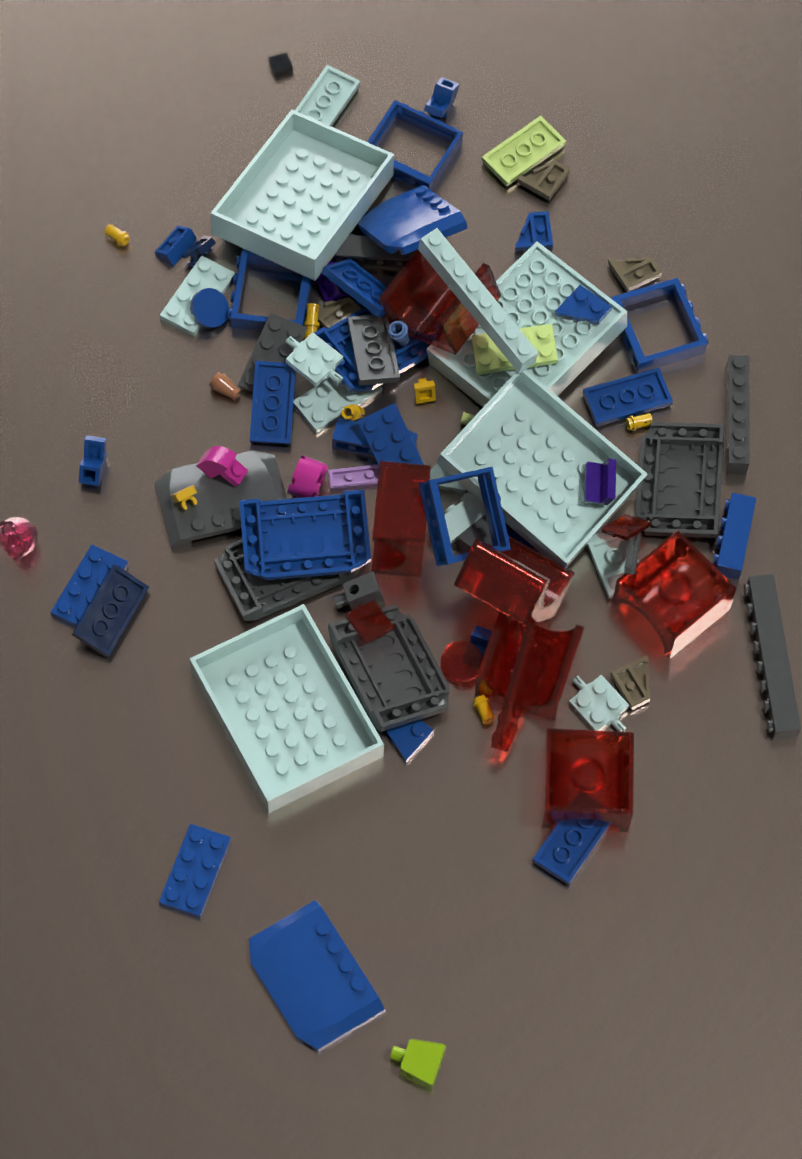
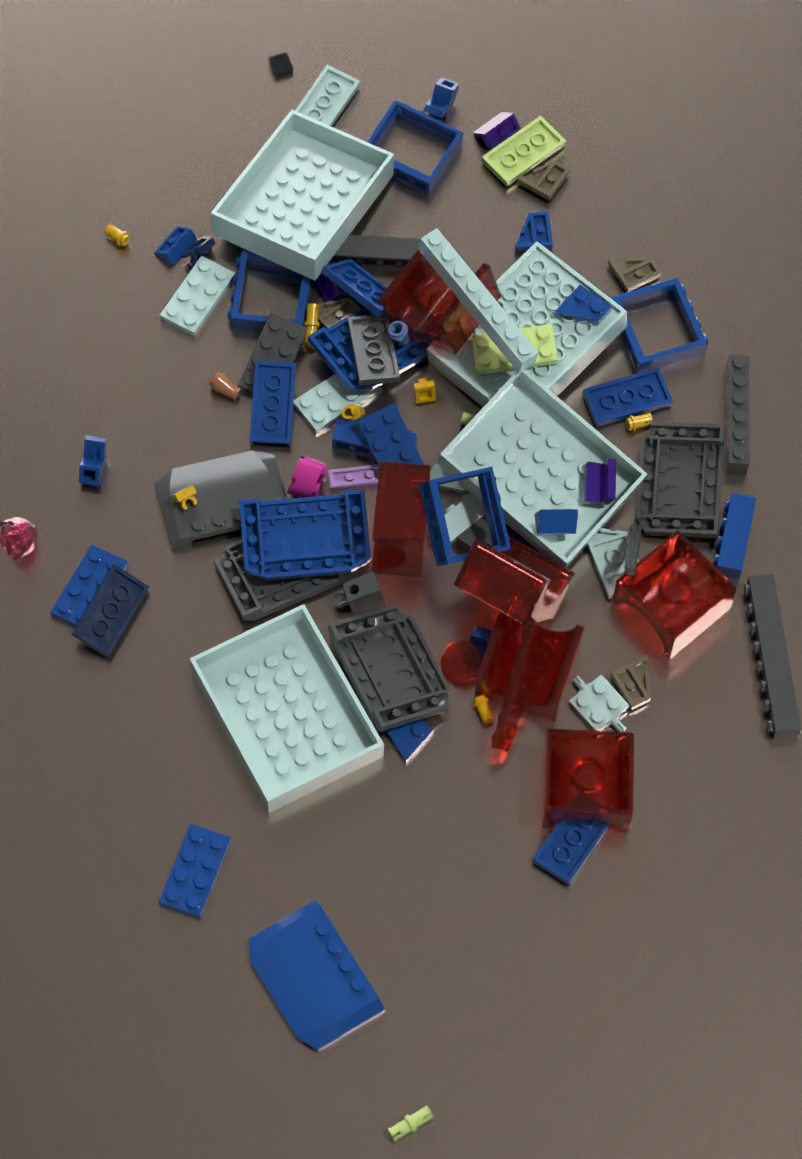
blue tile [190,288,229,329] -> none
dark pink brick [196,446,248,487] -> none
light aqua plate [285,332,343,387] -> none
clear red piece [345,600,395,643] -> none
blue slope [358,185,468,255] -> none
lime torso [390,1039,446,1091] -> none
clear red piece [601,514,651,541] -> none
none -> yellowish green pin [387,1105,434,1142]
none -> dark purple panel [473,112,521,151]
none -> blue slope [534,509,578,534]

